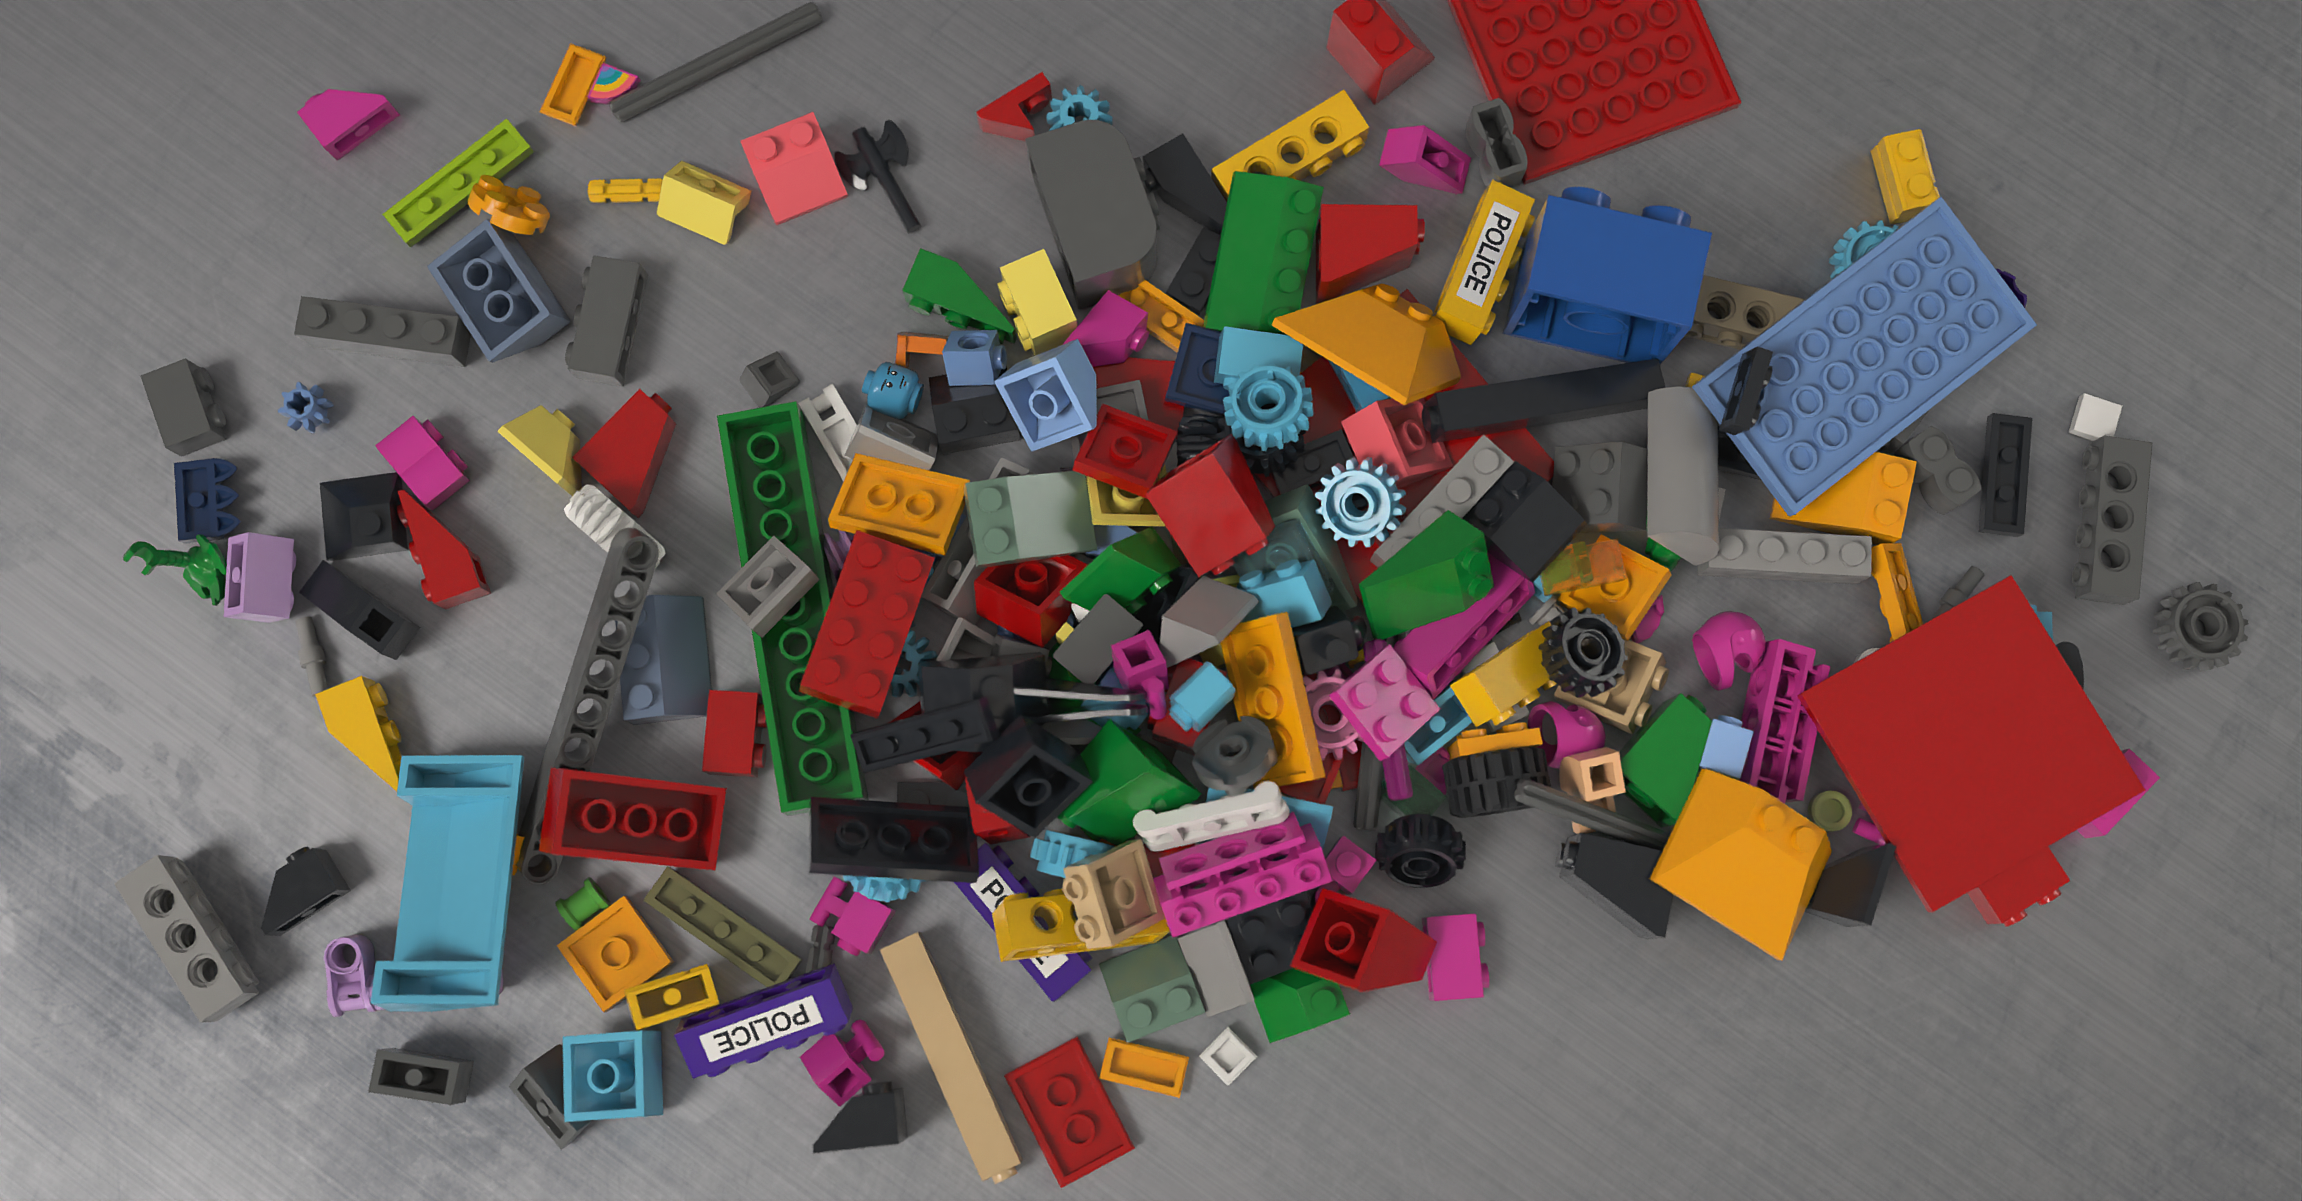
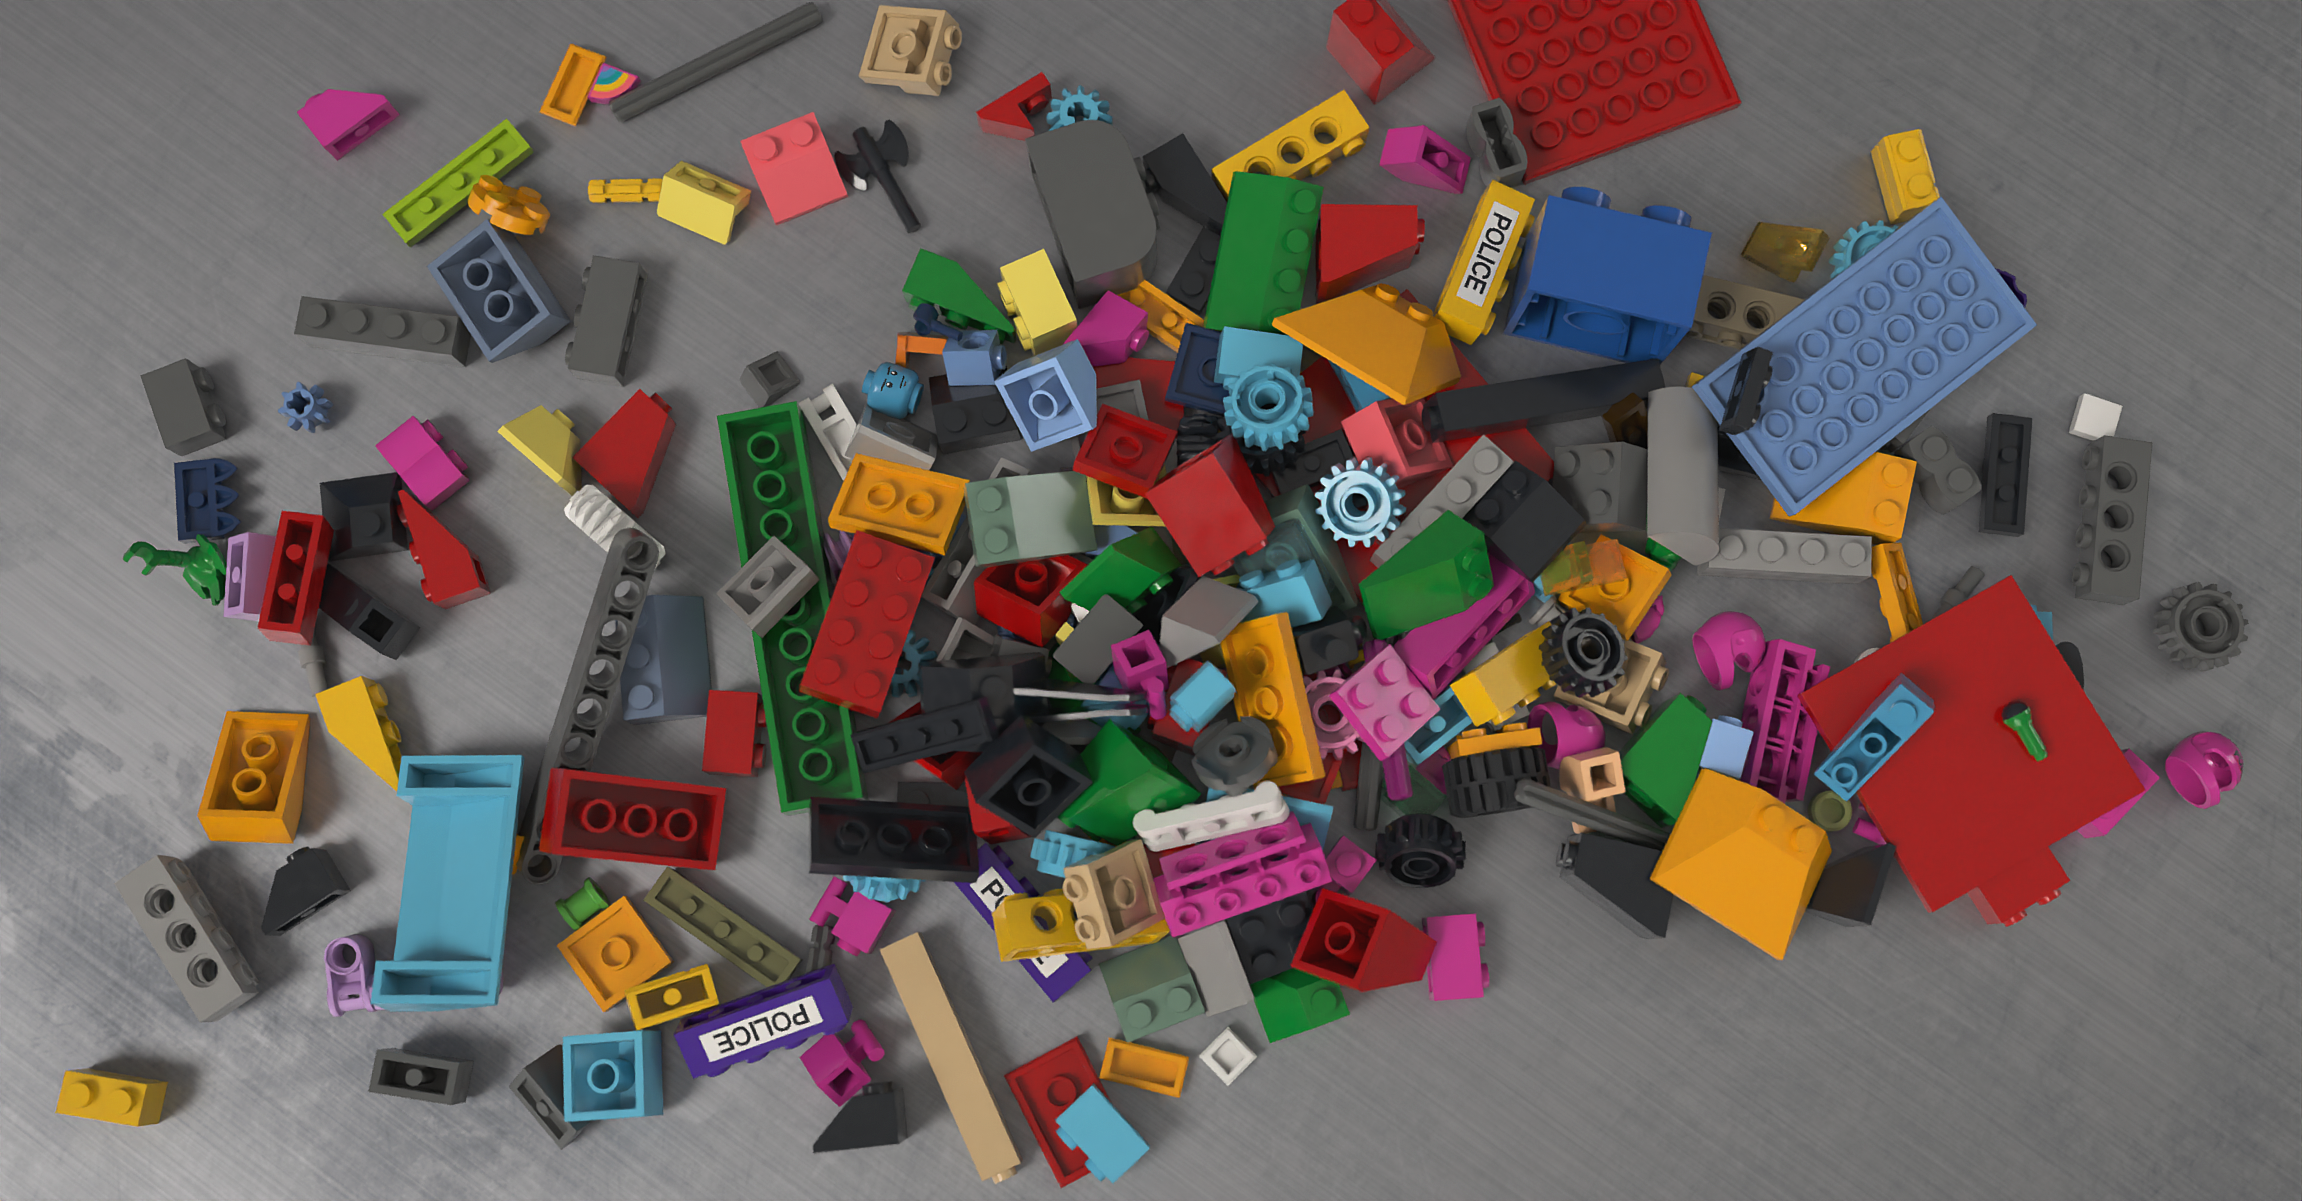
none -> yellow brick [55,1068,168,1127]
none -> light orange slope [197,711,311,844]
none -> red brick [257,511,334,646]
none -> tan plate [859,5,962,96]
none -> dark blue hand [913,303,963,341]
none -> medium azure brick [1055,1083,1150,1184]
none -> dark brown plate [1601,392,1648,449]
none -> clear yellow slope [1741,222,1830,283]
none -> dark azure slope [1814,673,1935,802]
none -> green piece [2001,701,2048,761]
none -> dark pink helmet [2165,731,2244,809]

